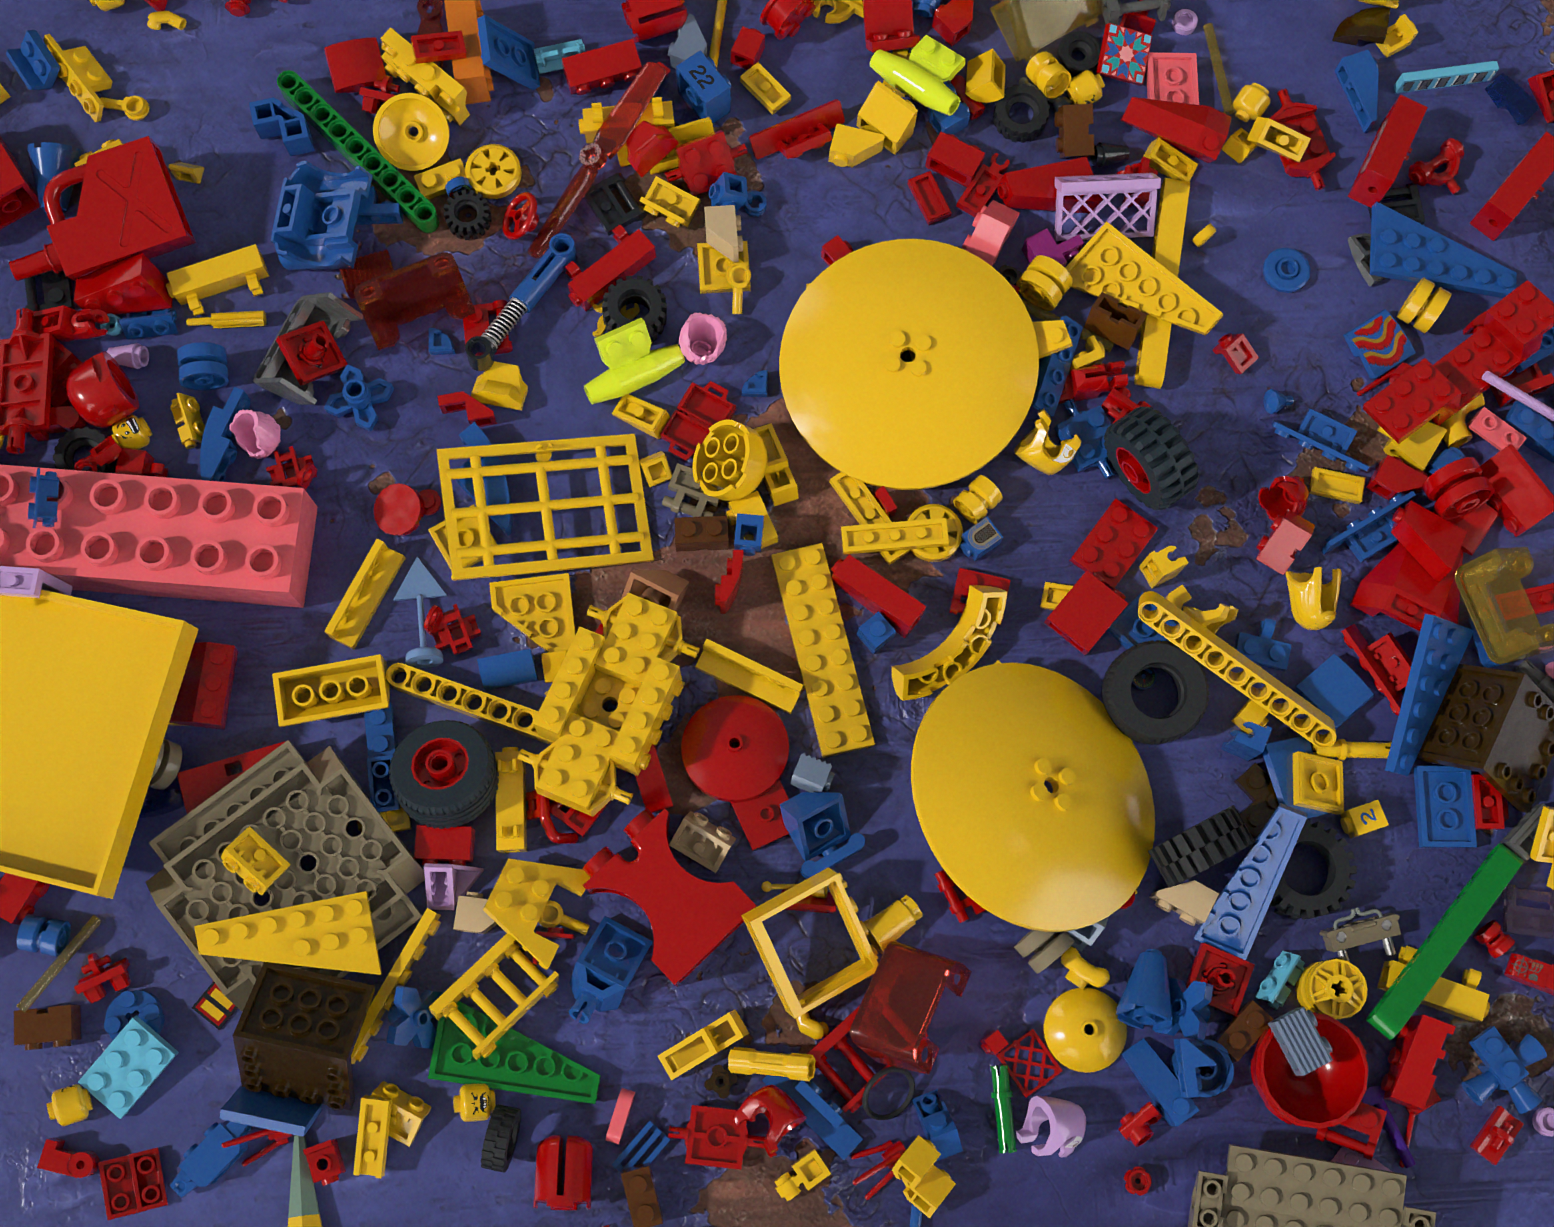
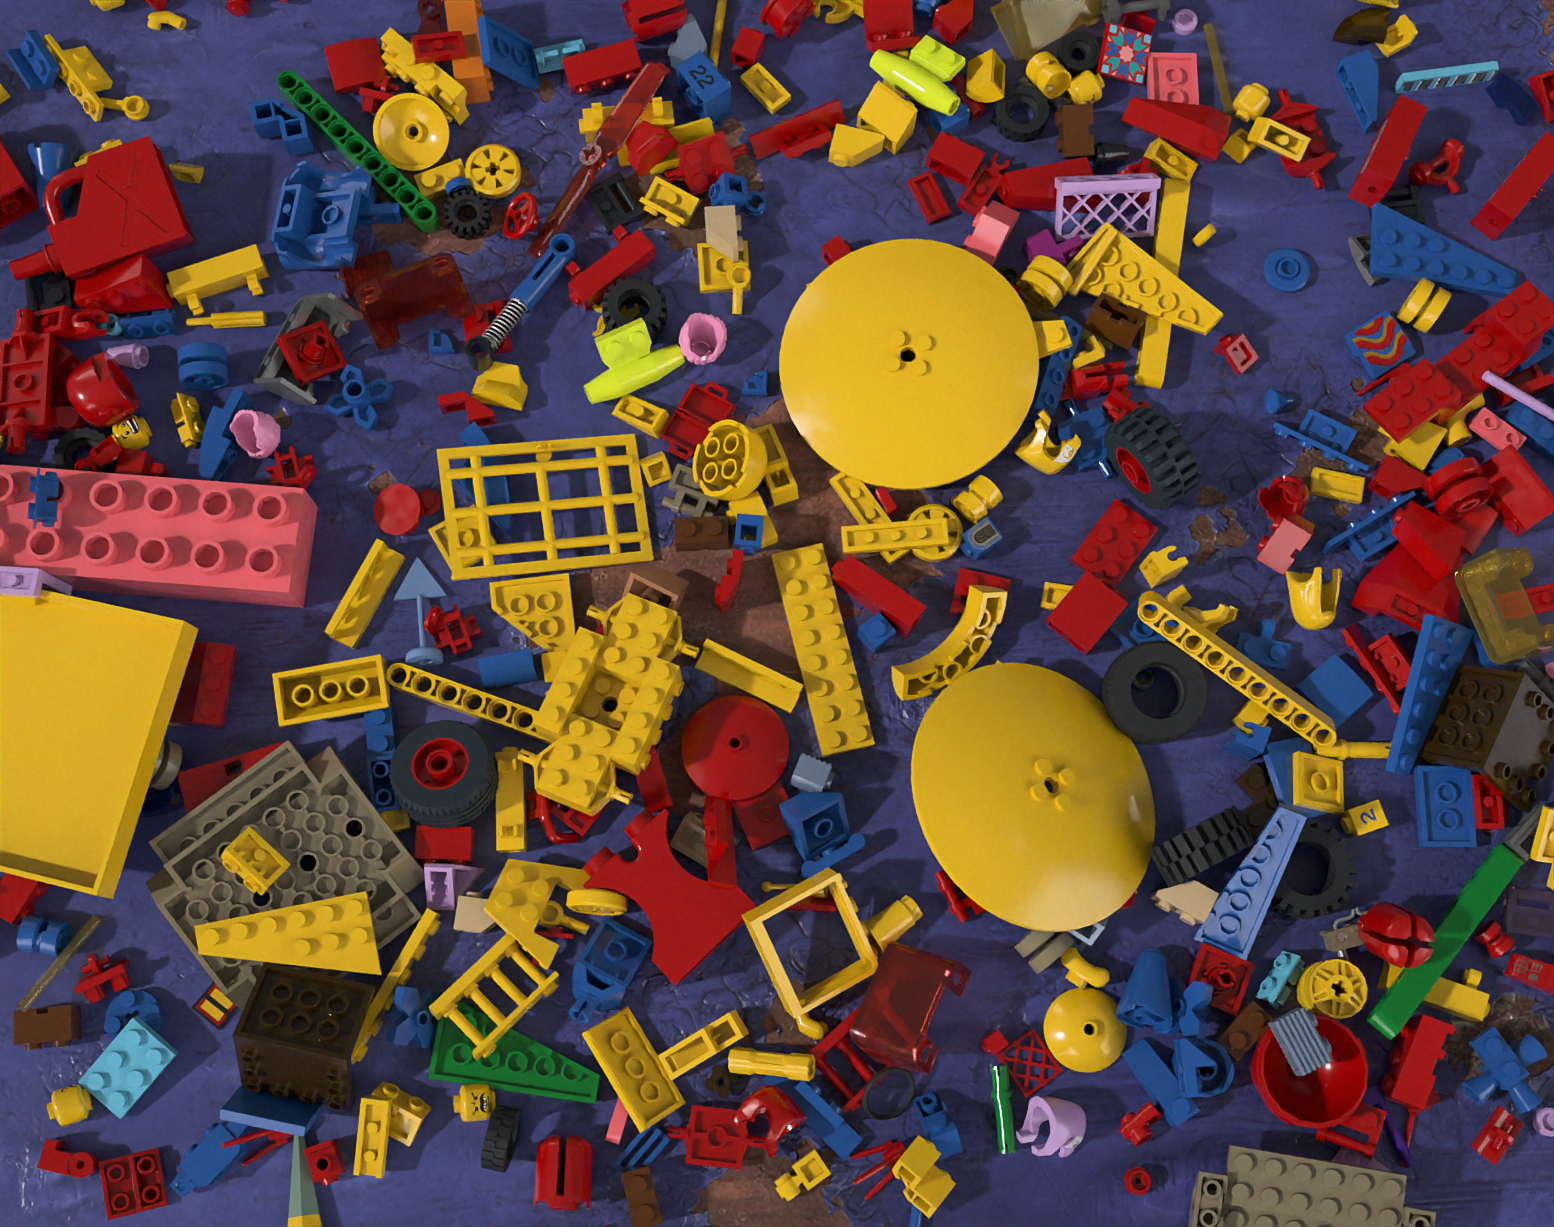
none -> yellow wheel [566,888,628,916]
none -> yellow tile [582,1006,686,1133]
none -> red bracket [703,795,737,889]
none -> yellow bar [1067,227,1118,297]
none -> red cylinder [1358,901,1435,969]

